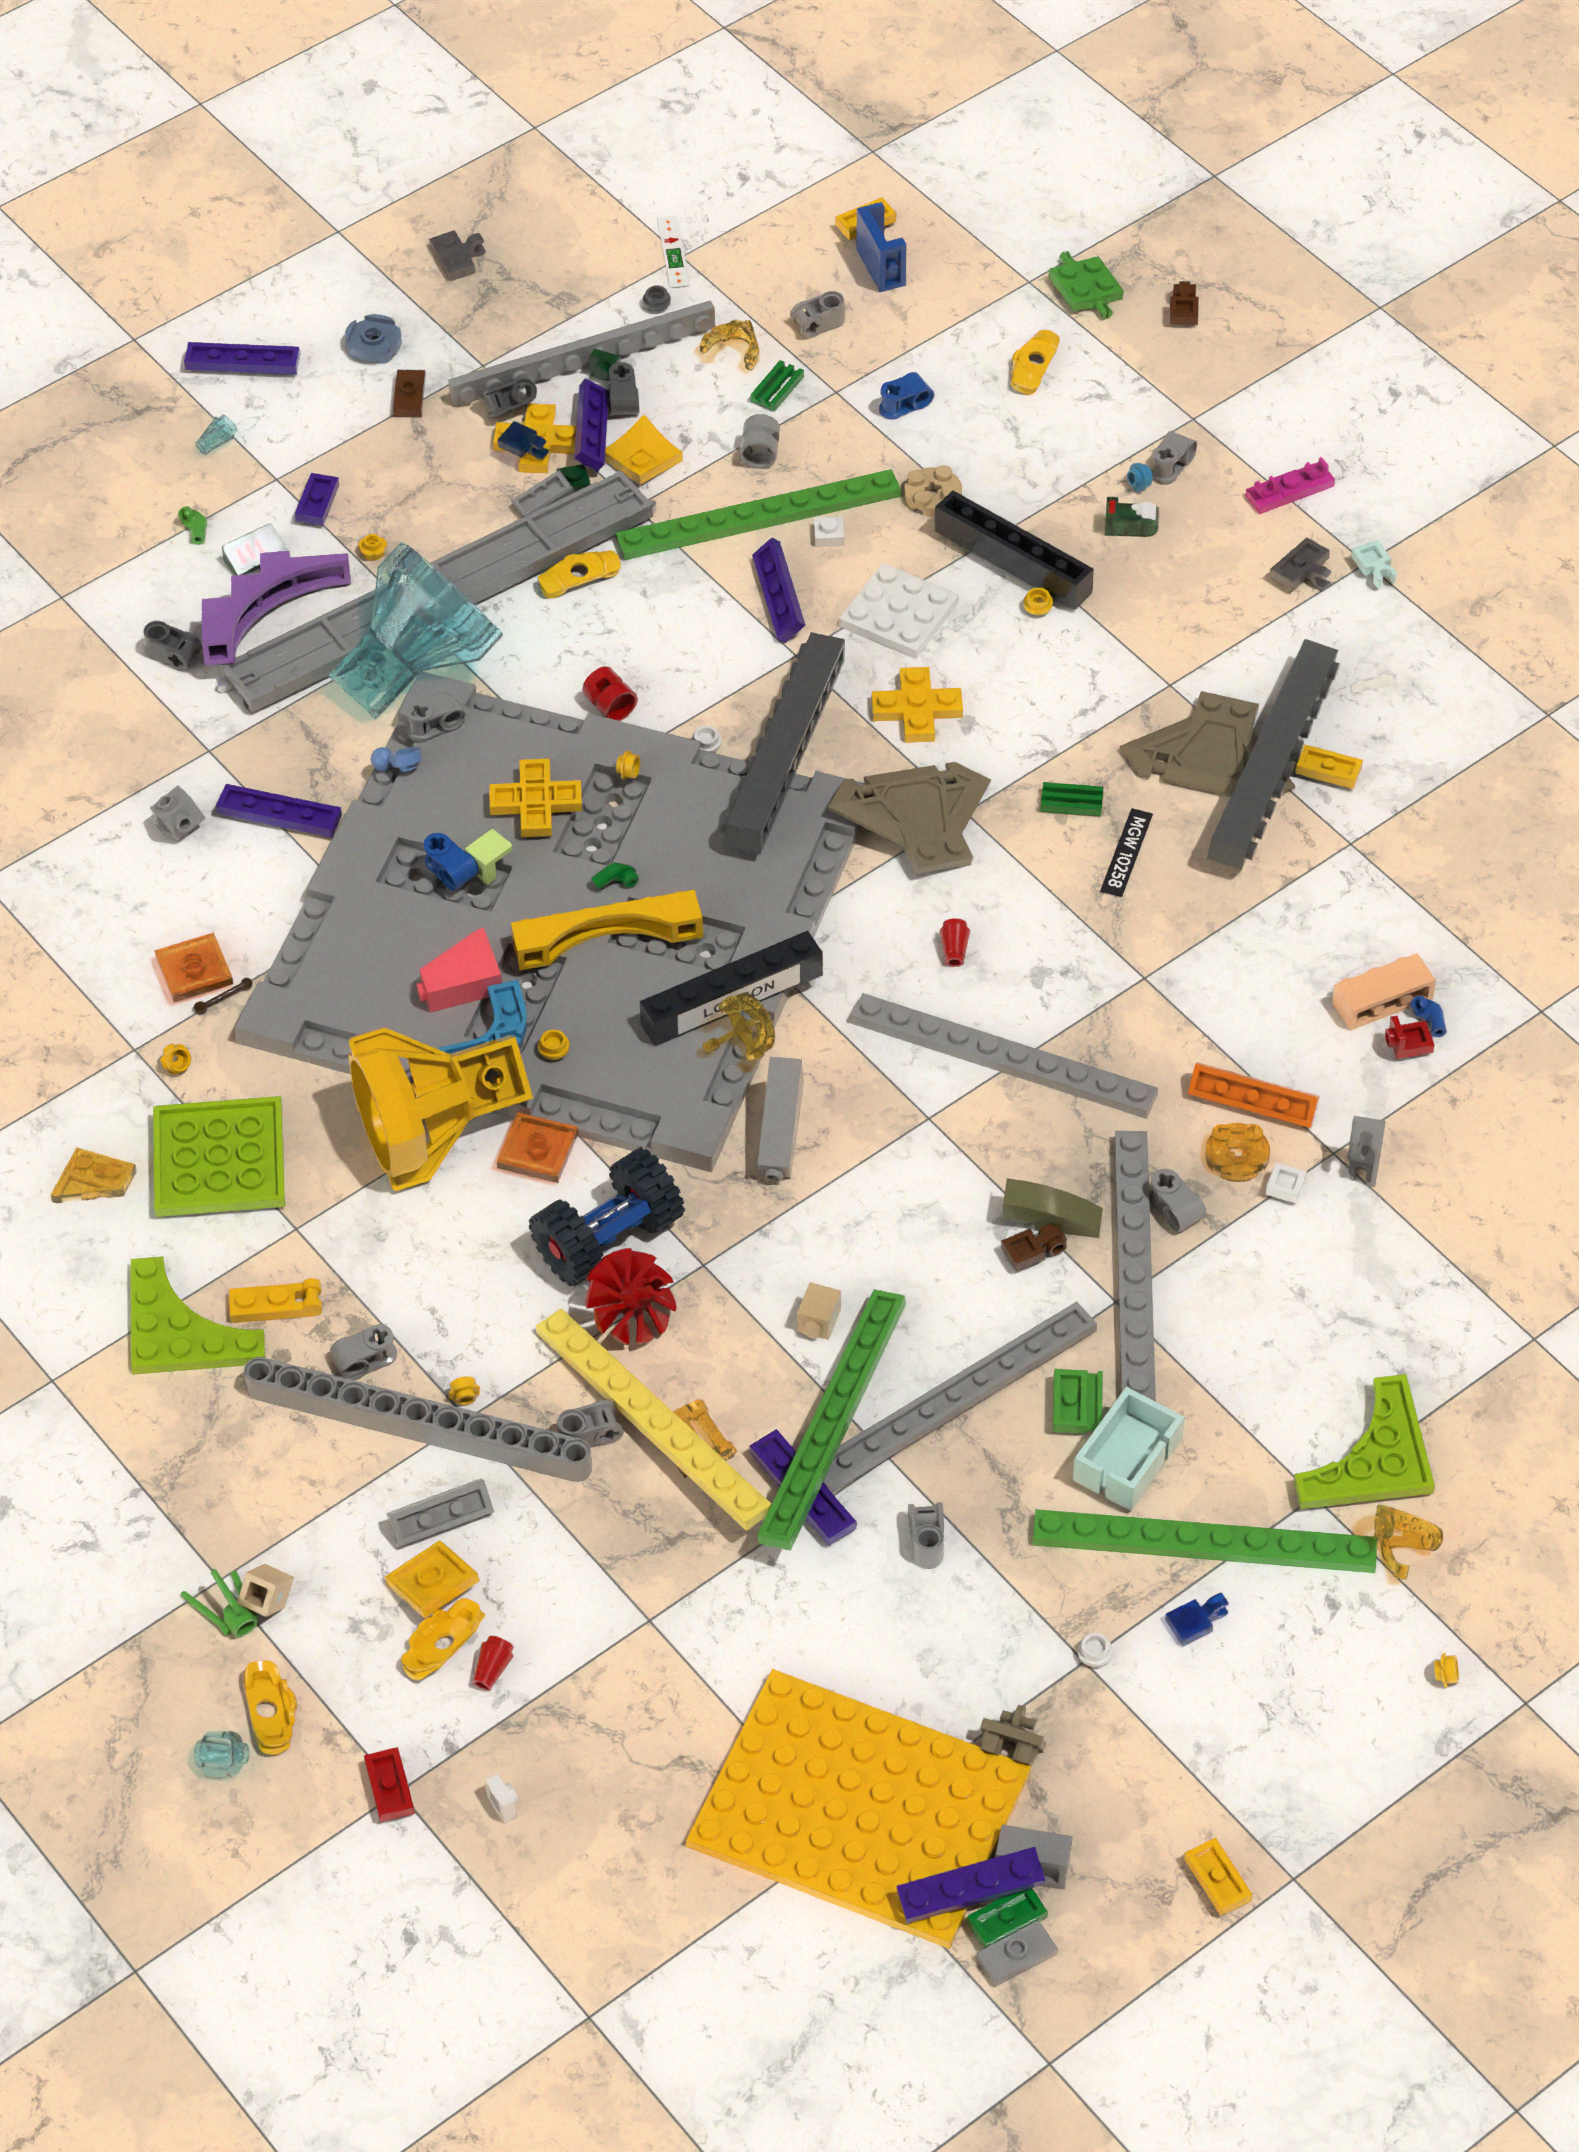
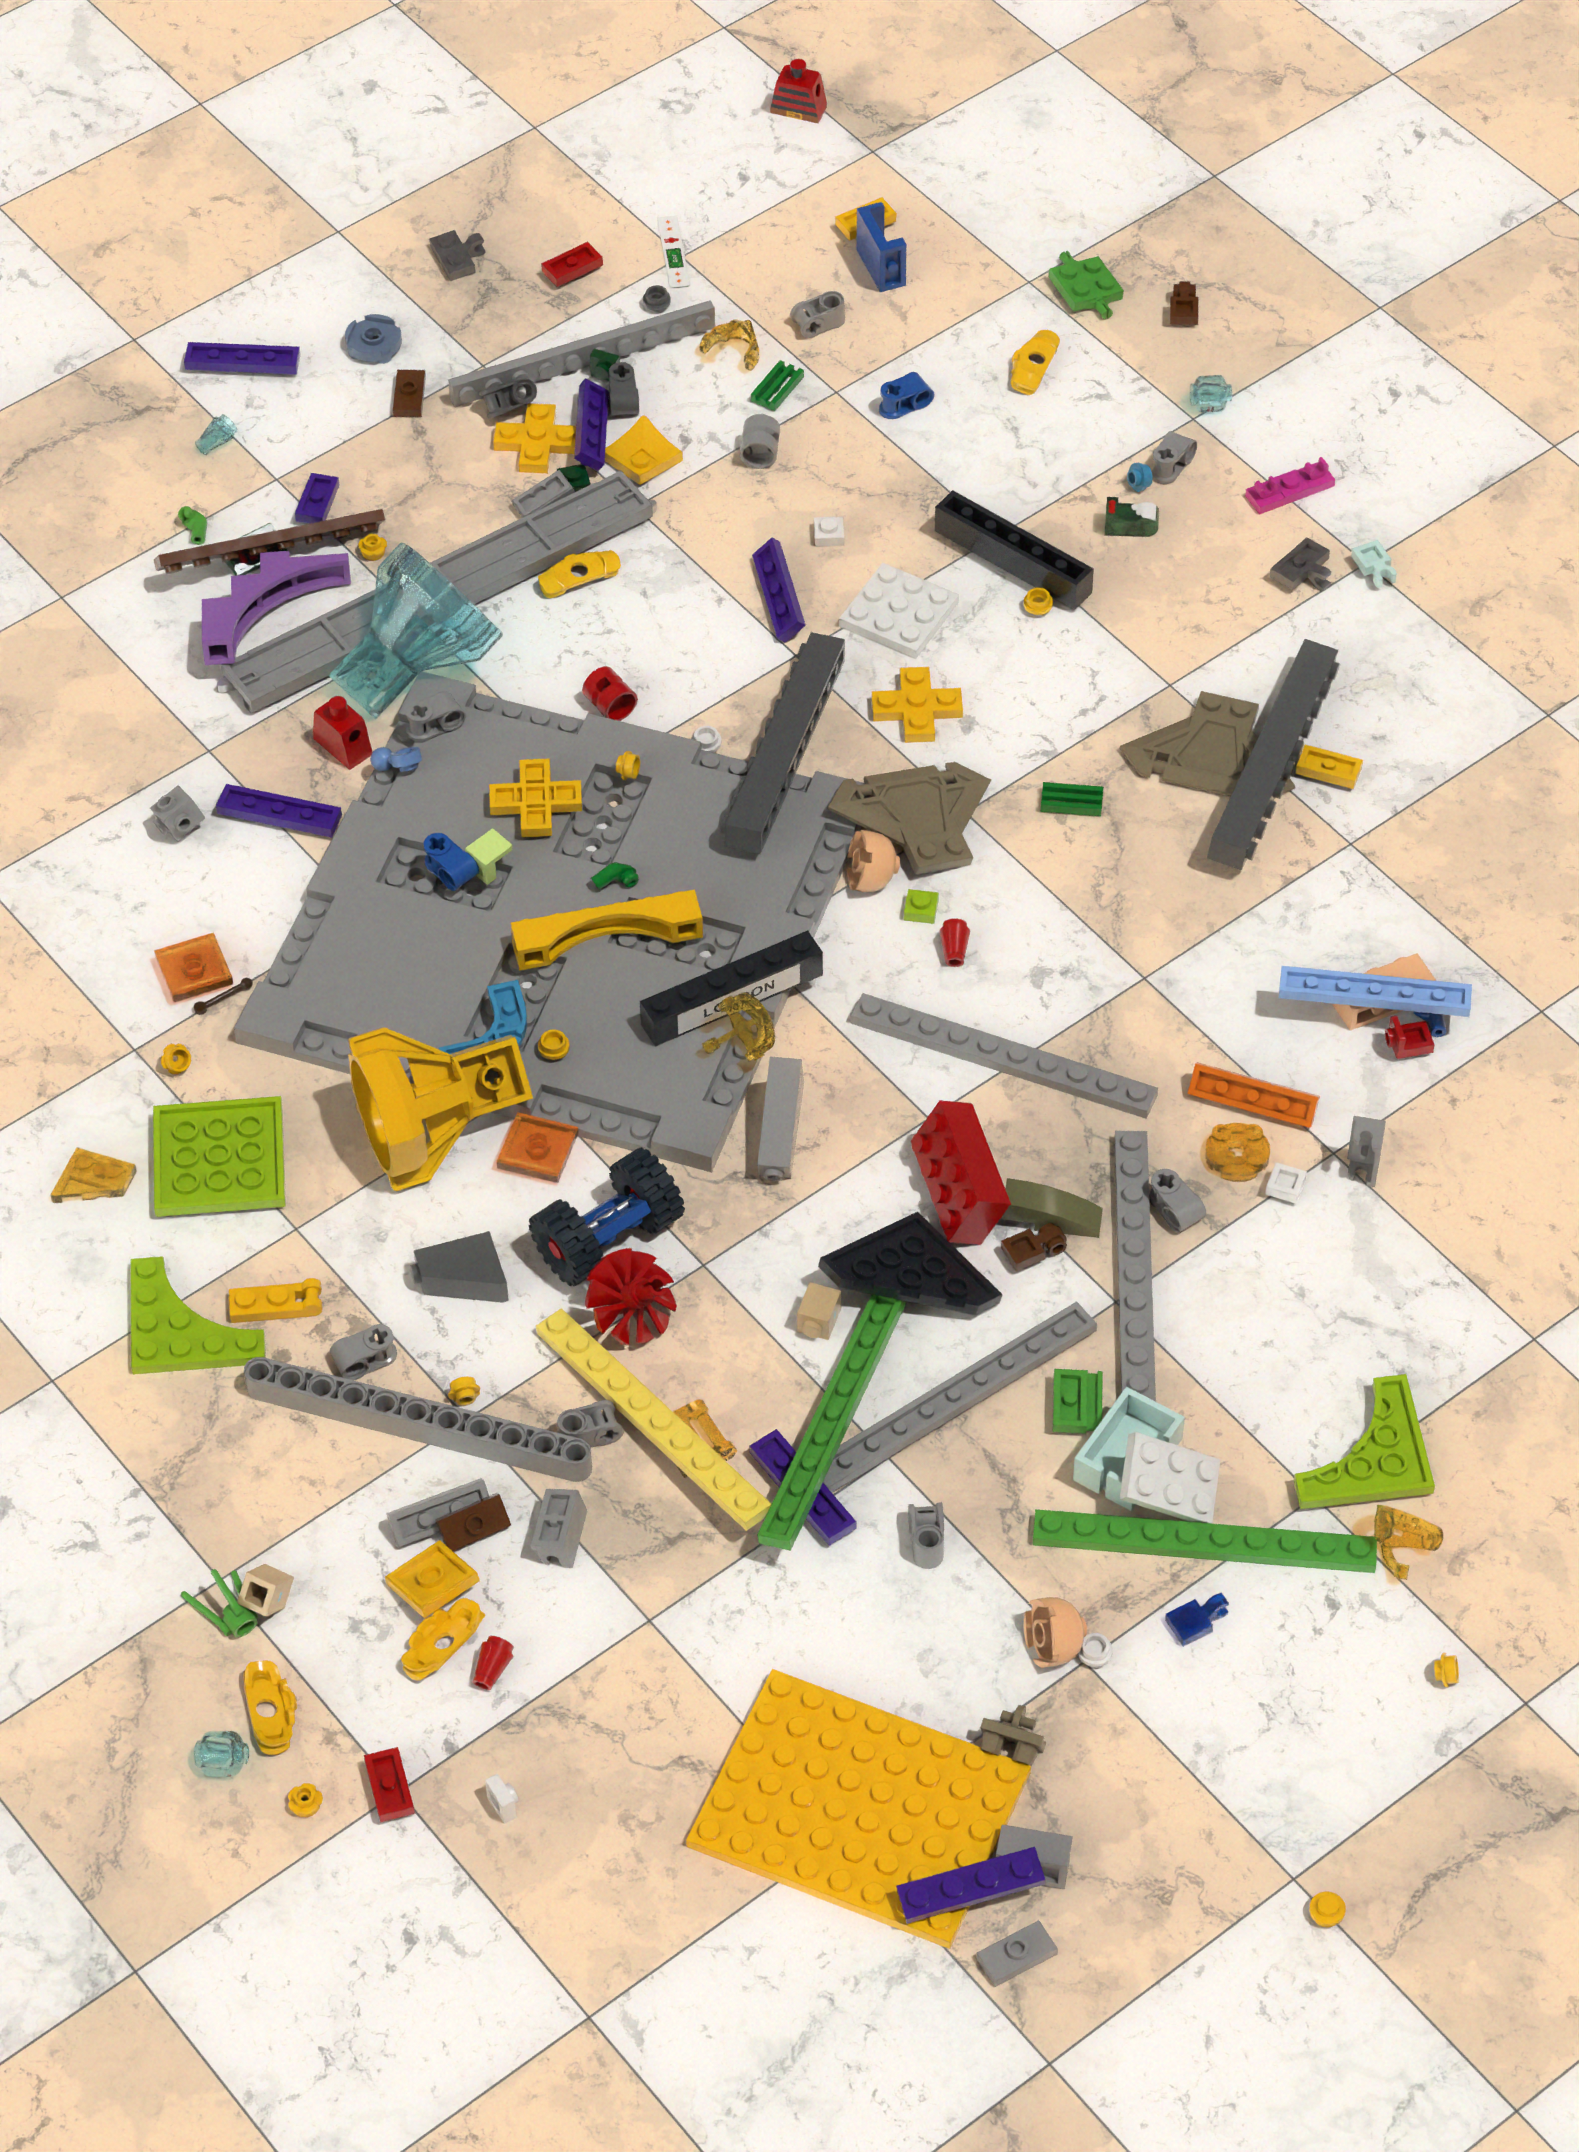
dark grey piece [143,621,202,671] -> none
coral slope [416,928,502,1013] -> none
clear blue plate [497,421,549,460] -> none
bright green plate [616,469,901,561] -> none
tan plate [904,465,962,517] -> none
green plate [967,1888,1048,1949] -> none
black sticker [1100,808,1153,897] -> none
yellow plate [1184,1837,1253,1916] -> none
none -> reddish brown plate [154,509,385,574]
none -> yellow plate [288,1783,323,1817]
none -> red torso [313,696,372,770]
none -> dark grey slope [410,1231,509,1303]
none -> reddish brown plate [435,1493,511,1551]
none -> light grey hinge [531,1489,587,1568]
none -> red plate [541,241,603,287]
none -> torso [770,59,827,124]
none -> black plate [818,1212,1003,1315]
none -> light nougat cylinder [846,830,900,892]
none -> lime plate [904,889,939,924]
none -> red brick [910,1100,1011,1245]
none -> light nougat cylinder [1024,1597,1087,1668]
none -> white plate [1120,1432,1221,1523]
none -> clear light blue head [1190,375,1232,412]
none -> light blue plate [1279,966,1472,1017]
none -> yellow plate [1309,1891,1346,1927]

